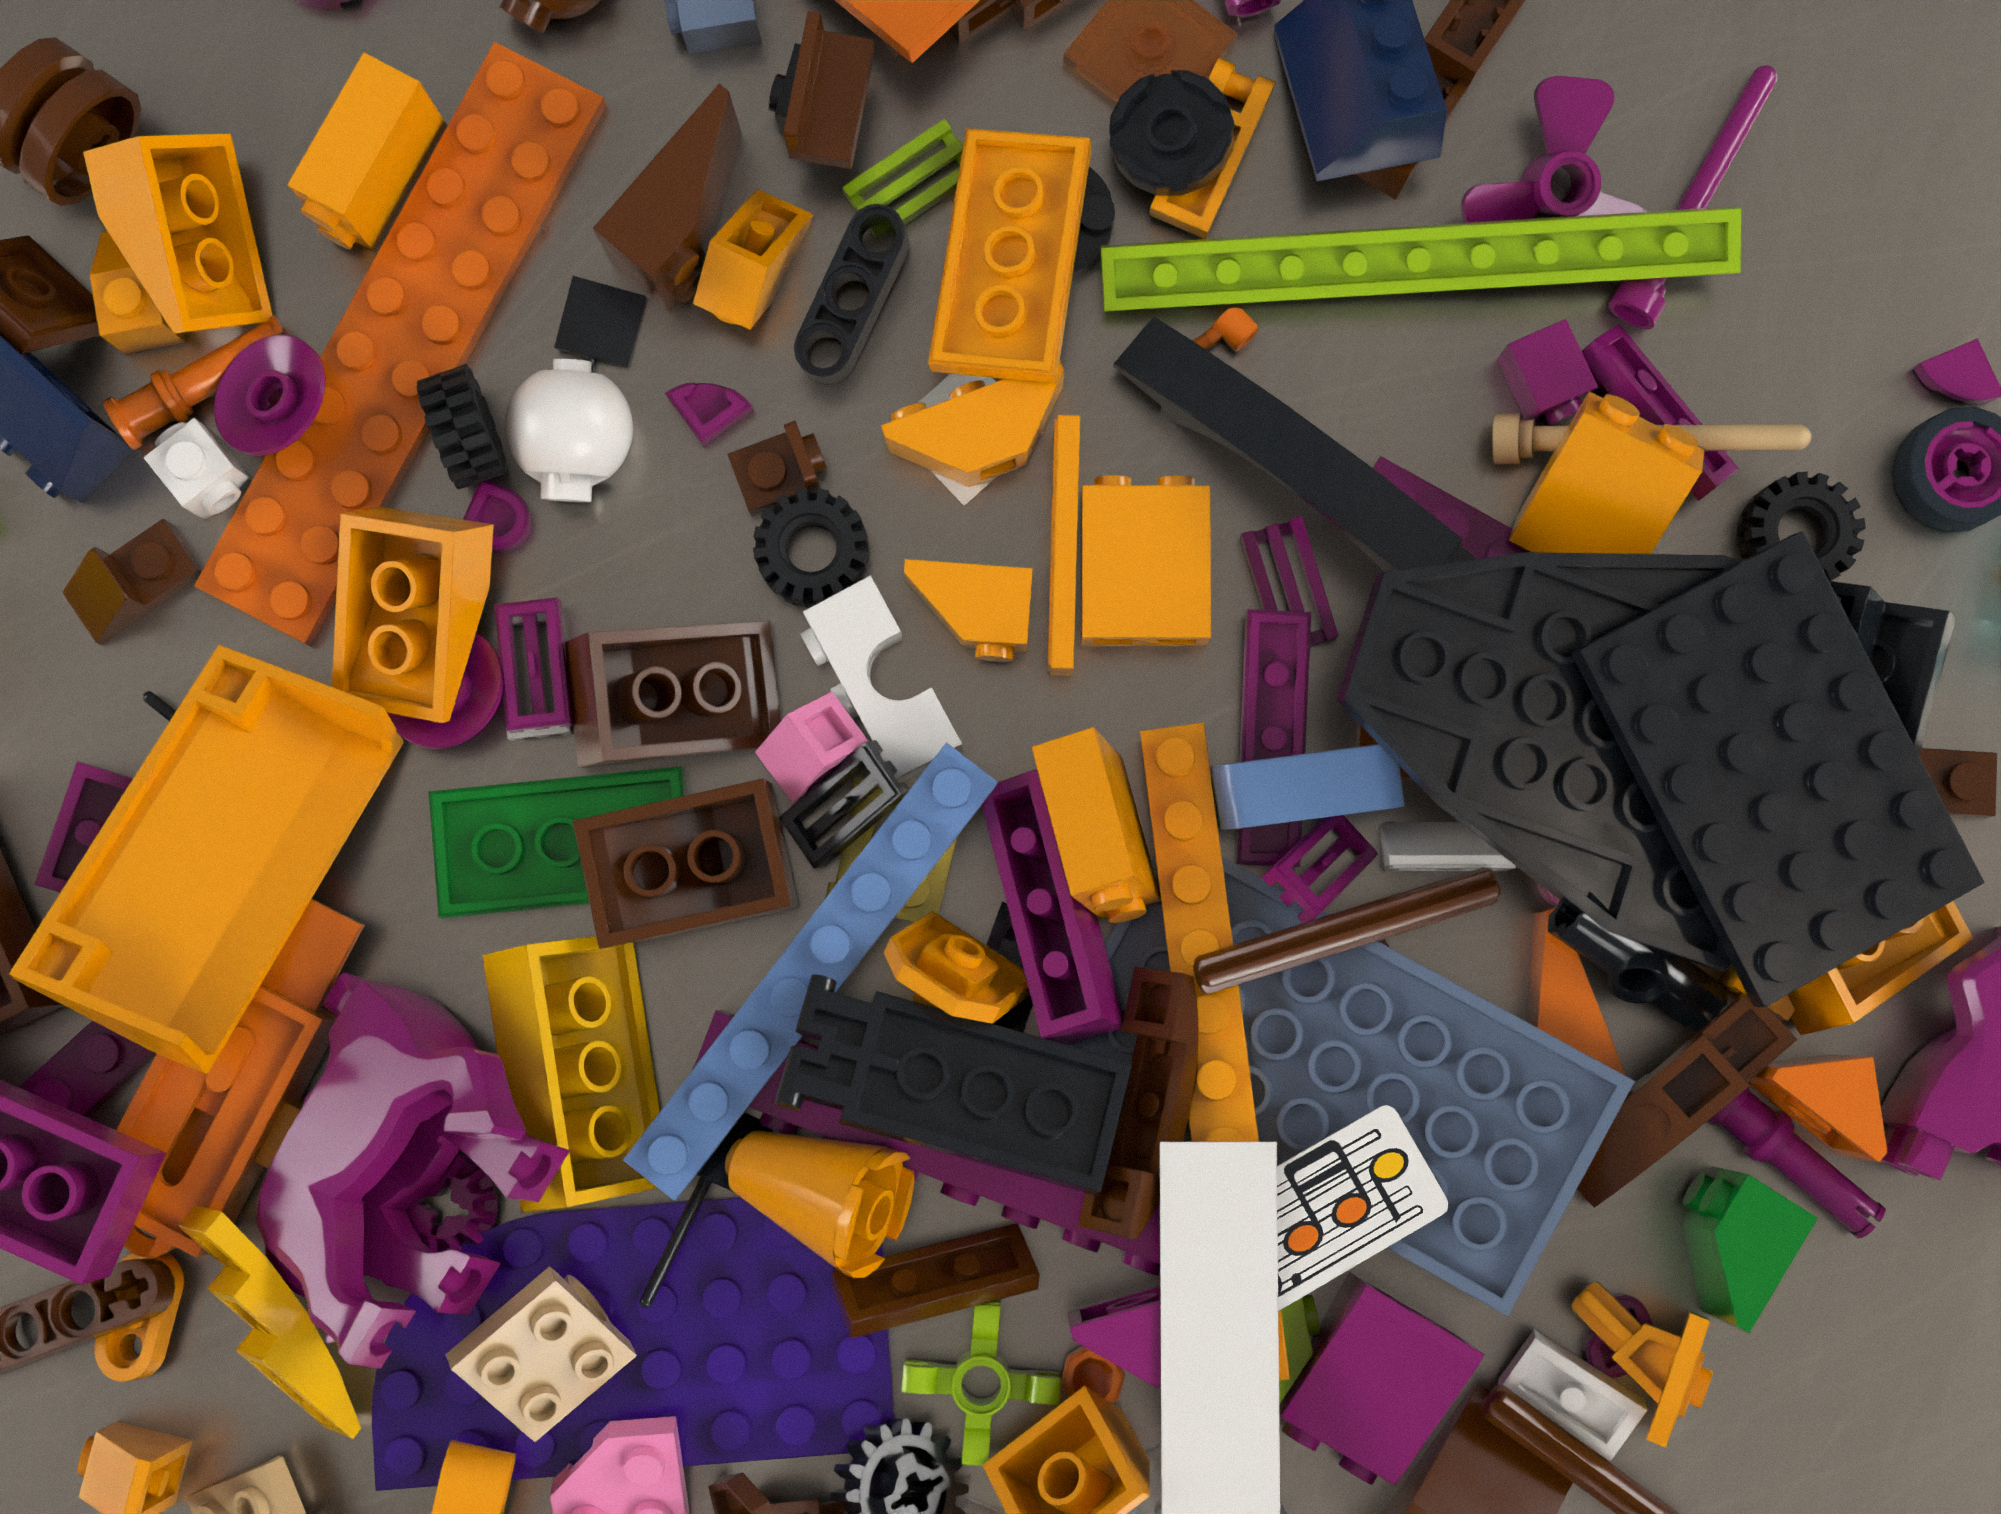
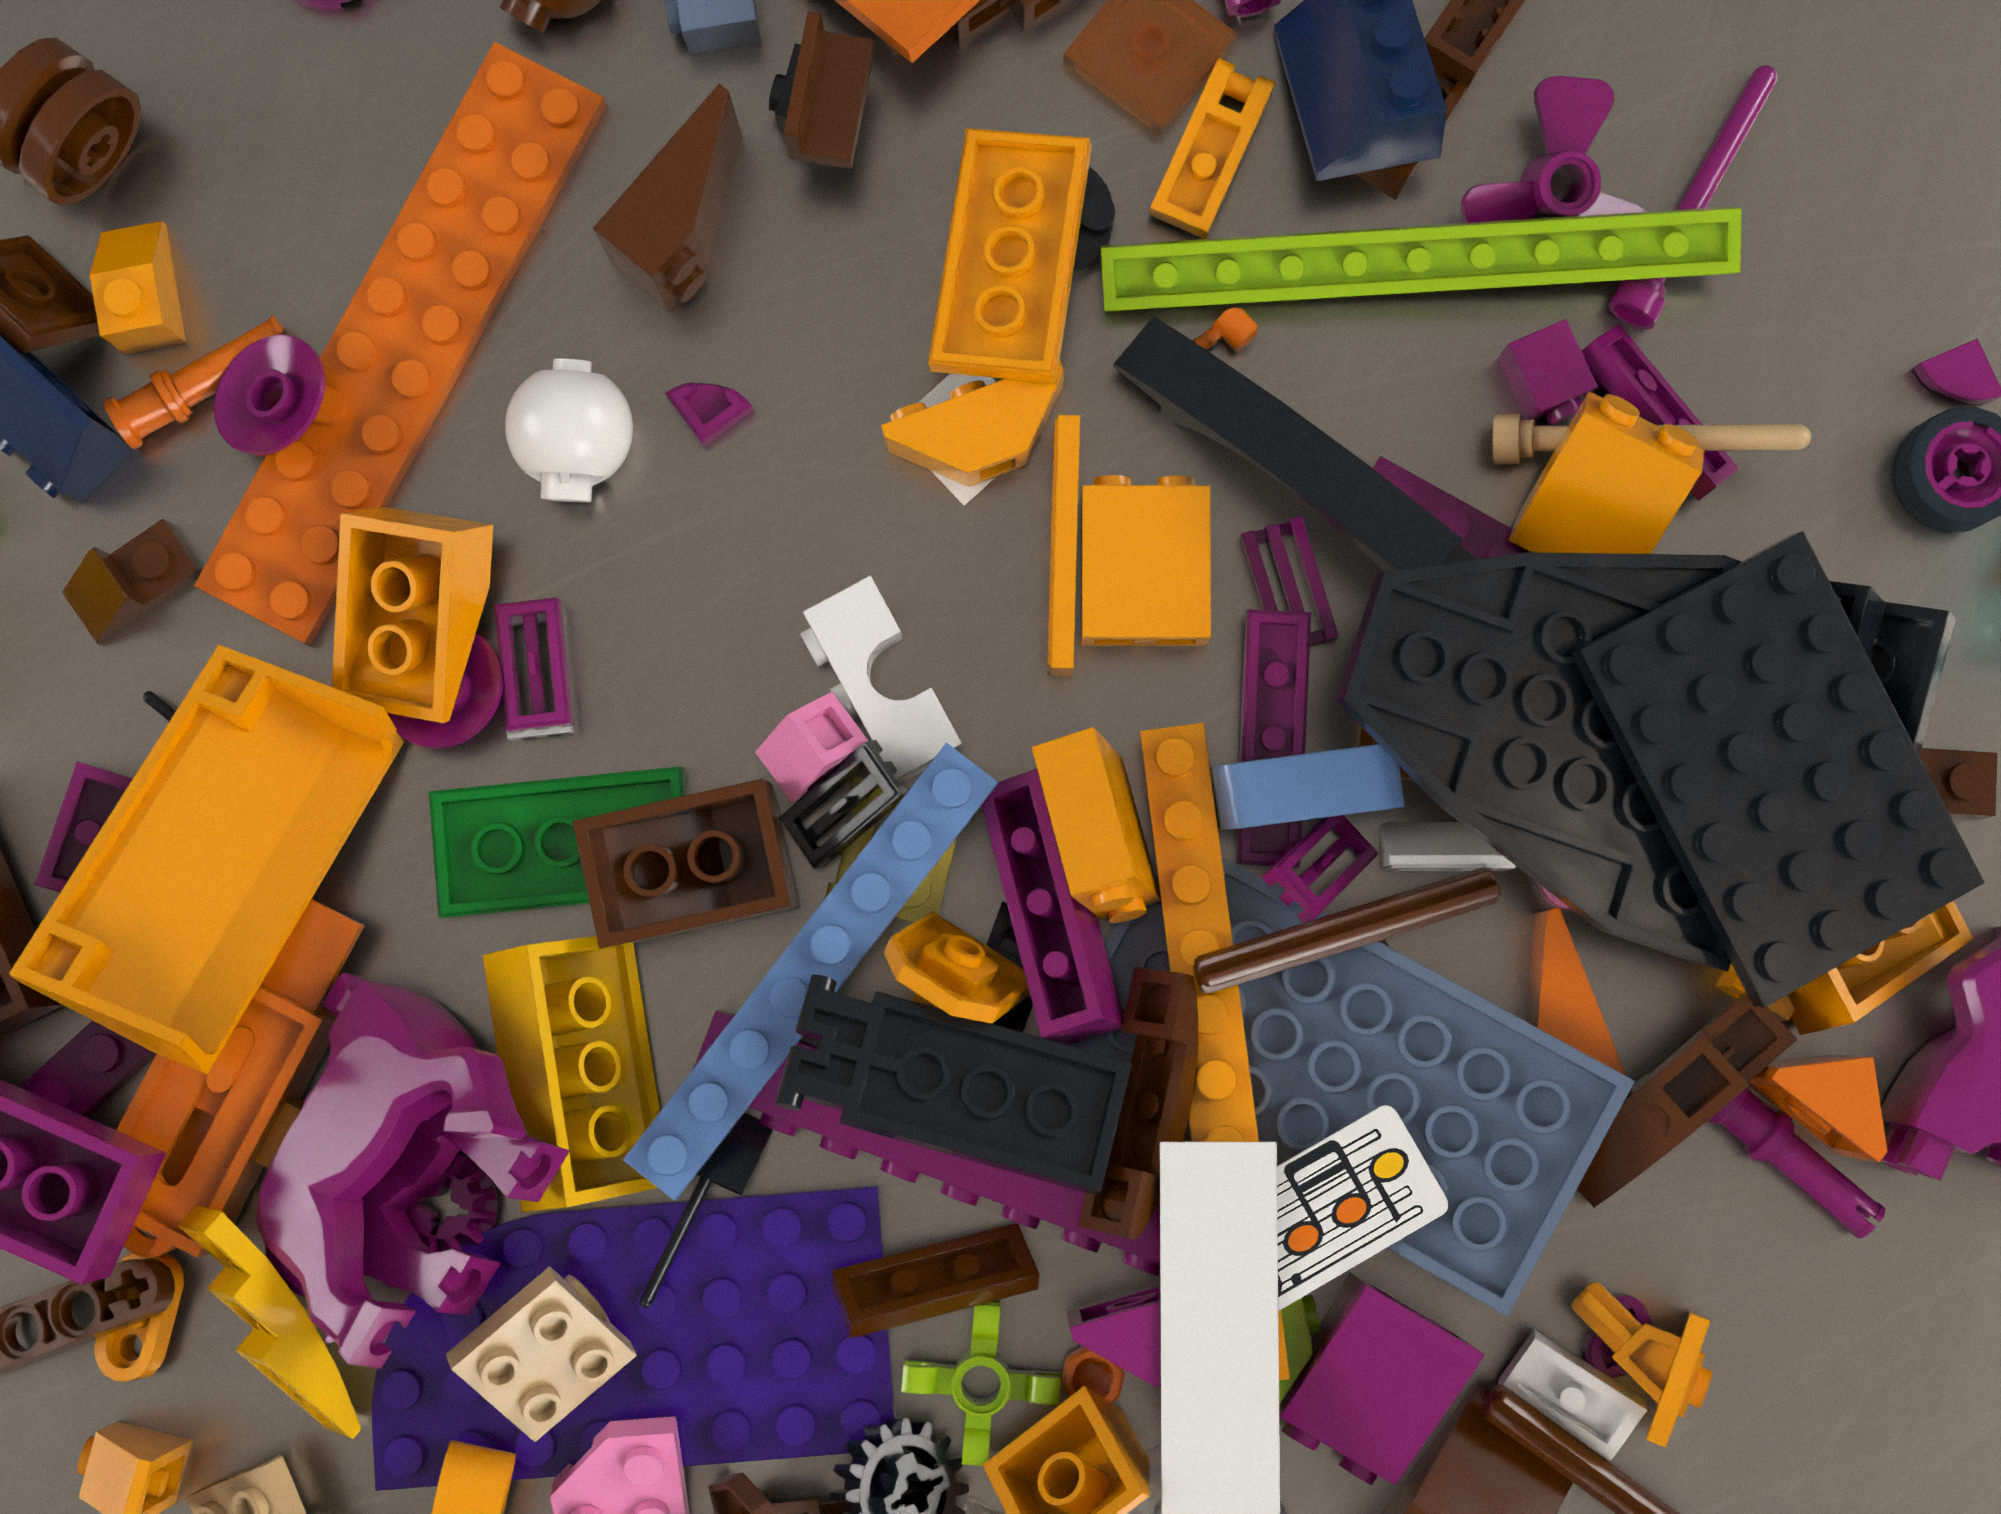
light orange slope [83,133,272,334] -> none
white brick [143,418,253,521] -> none
light orange brick [287,52,447,252] -> none
black tyre [416,364,508,490] -> none
magenta tile [463,480,533,553] -> none
black piece [554,276,646,373] -> none
reddish brown slope [564,620,781,768] -> none
light orange slope [693,189,813,330] -> none
light orange cone [725,1130,915,1278] -> none
reddish brown bracket [727,421,827,517] -> none
black tyre [753,488,870,608] -> none
black beam [794,204,909,385] -> none
lime tile [842,118,963,243] -> none
light orange slope [904,559,1033,662] -> none
black tile [1109,70,1235,196] -> none
black piece [1548,891,1728,1032] -> none
green slope [1680,1166,1818,1333] -> none
black tyre [1737,471,1866,581] -> none

